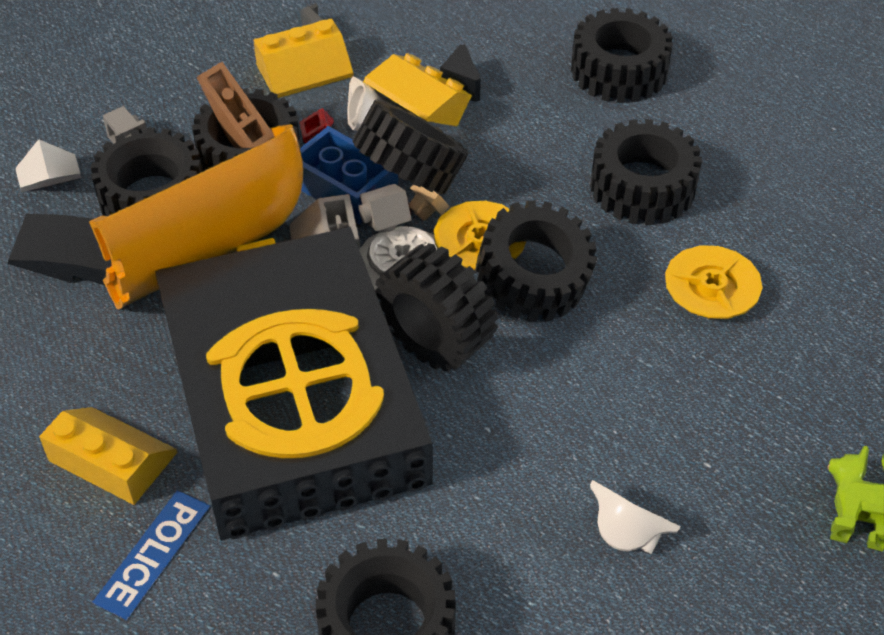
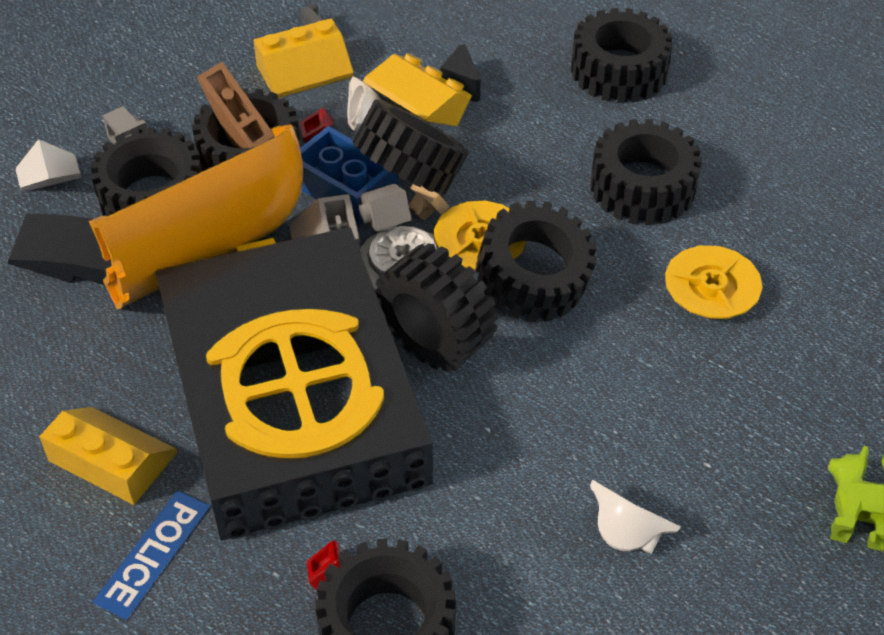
none -> red slope [306,540,340,590]

